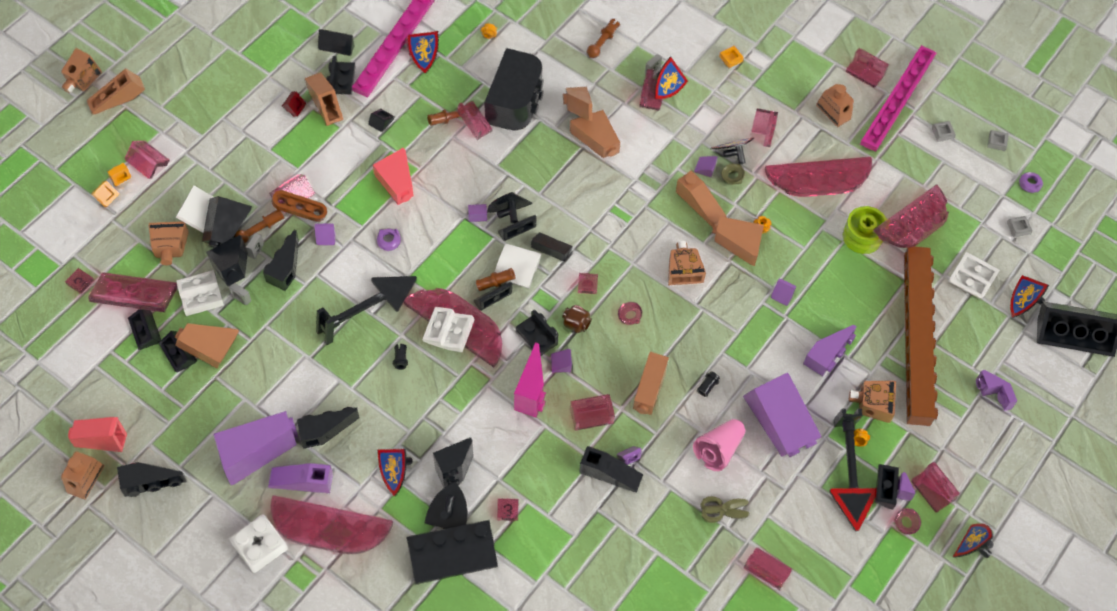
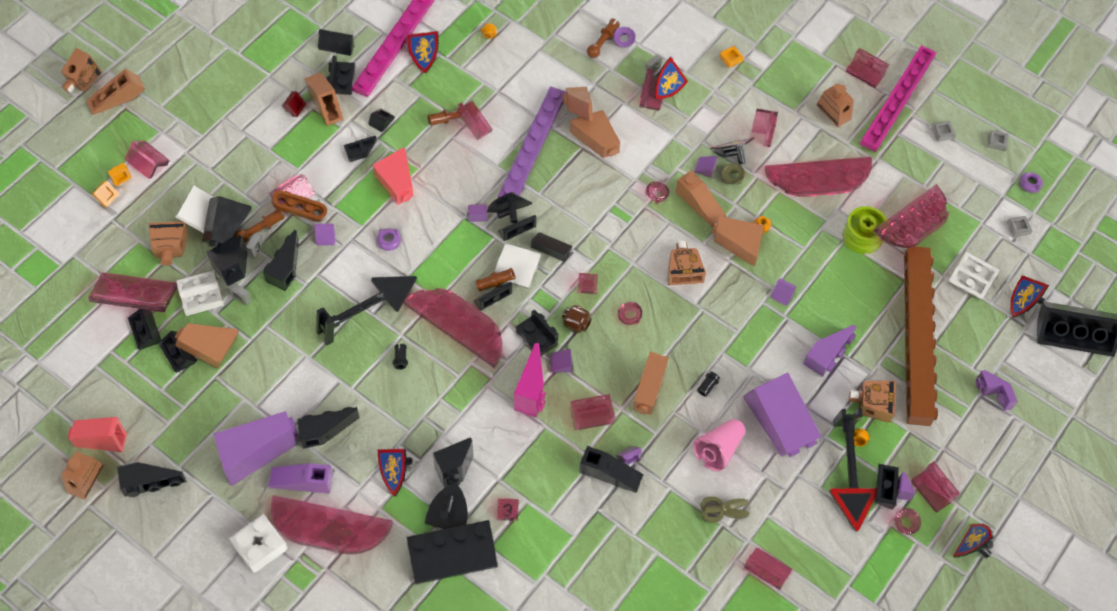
clear pink tile [65,268,94,294] -> none
white slope [422,307,475,352] -> none
black brick [484,48,544,131] -> none
none -> black tile [344,135,377,162]
none -> medium lavender plate [498,86,566,198]
none -> medium lavender piece [613,27,636,48]
none -> clear pink piece [645,181,670,204]

